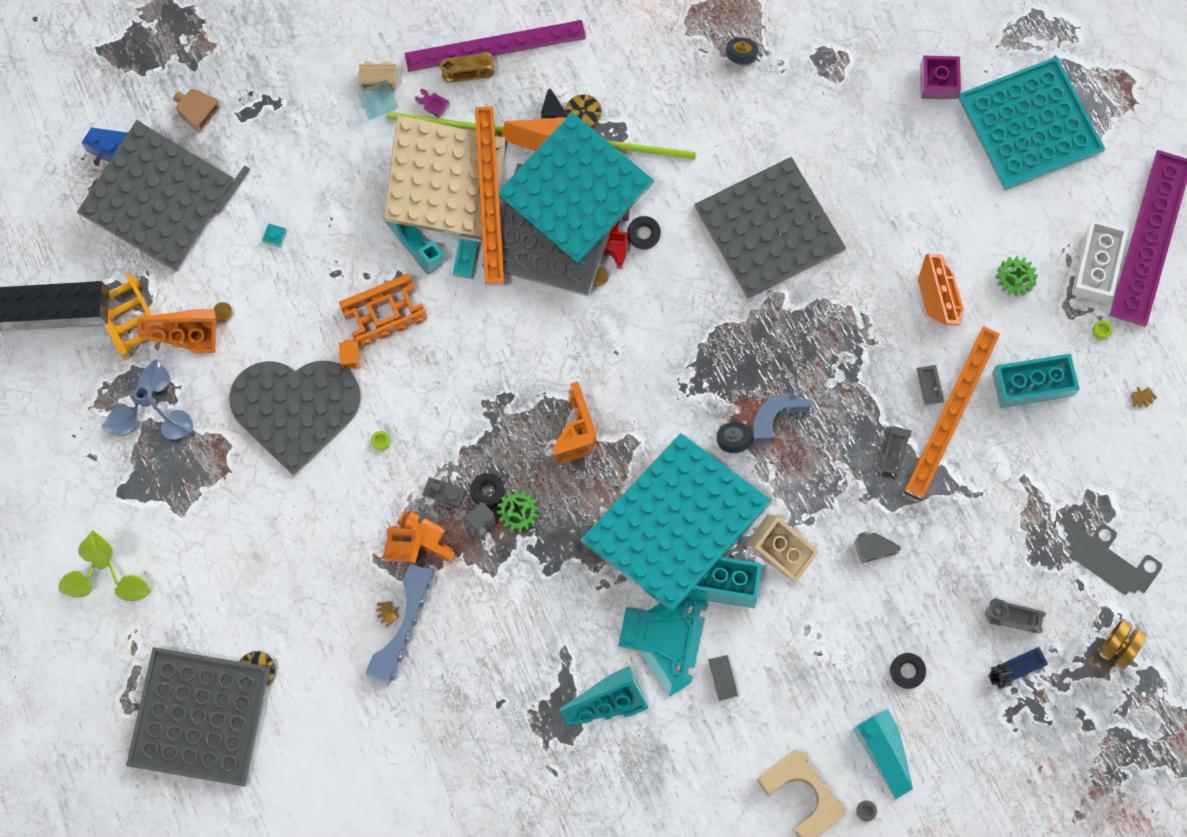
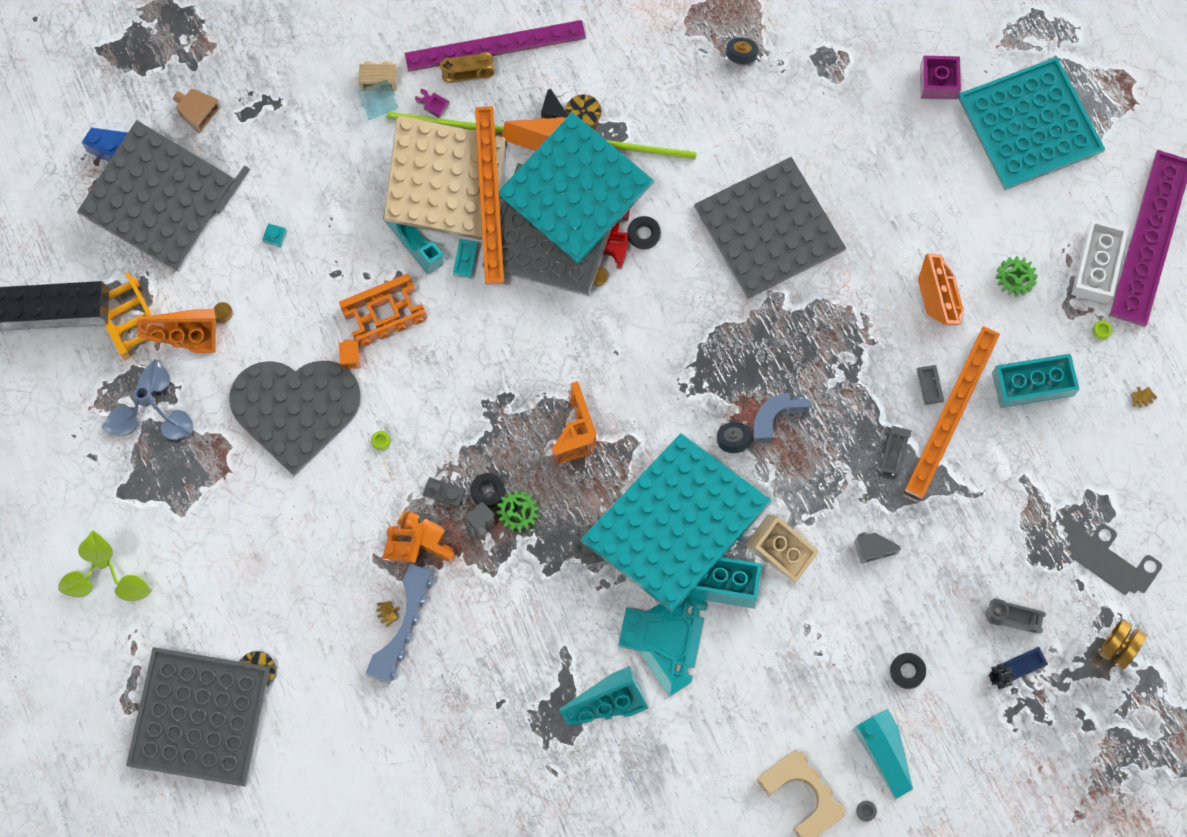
dark grey slope [708,655,738,701] -> none

